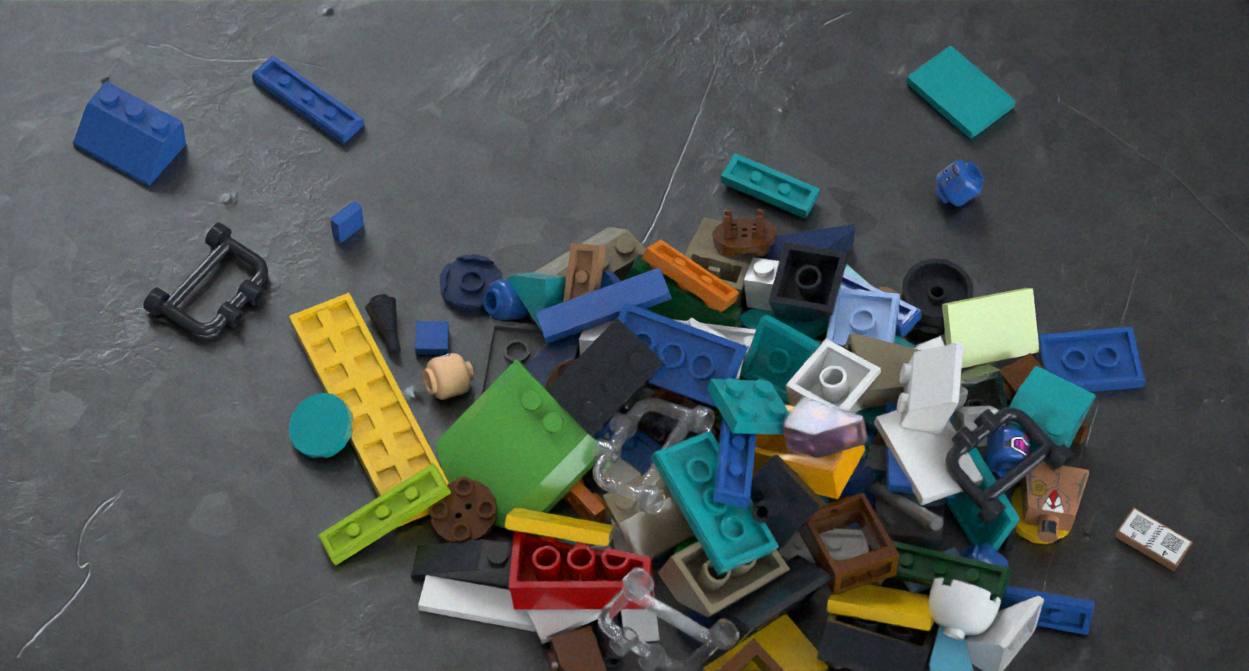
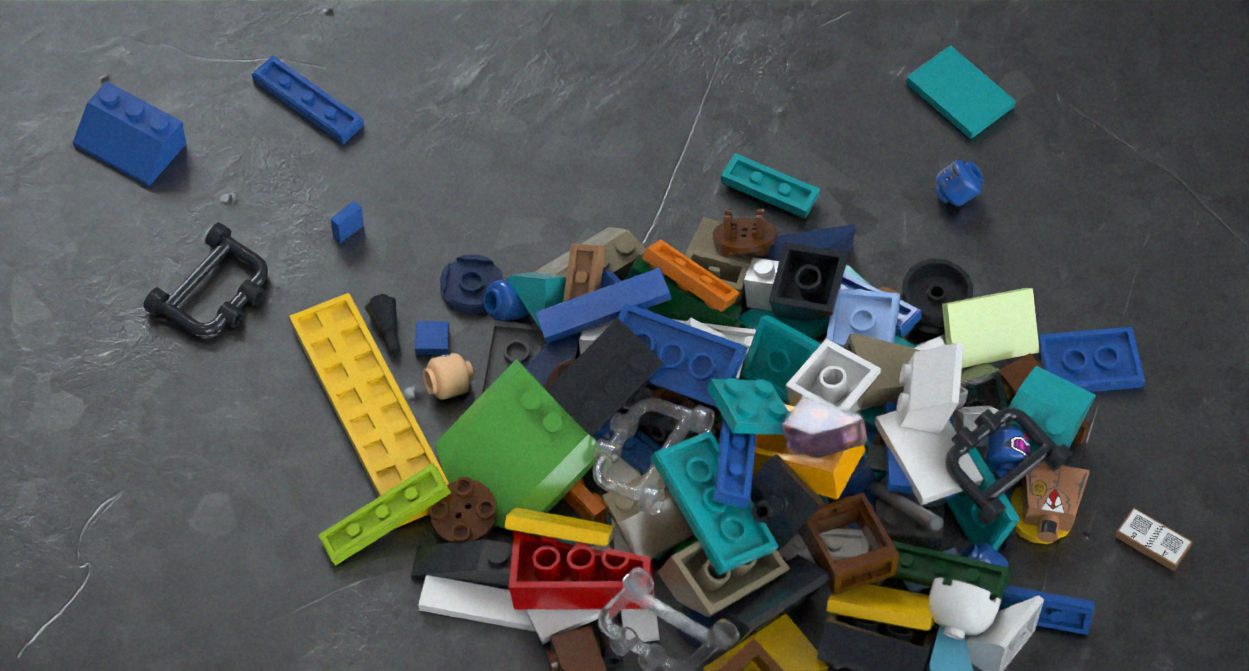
teal tile [289,393,353,459] -> none

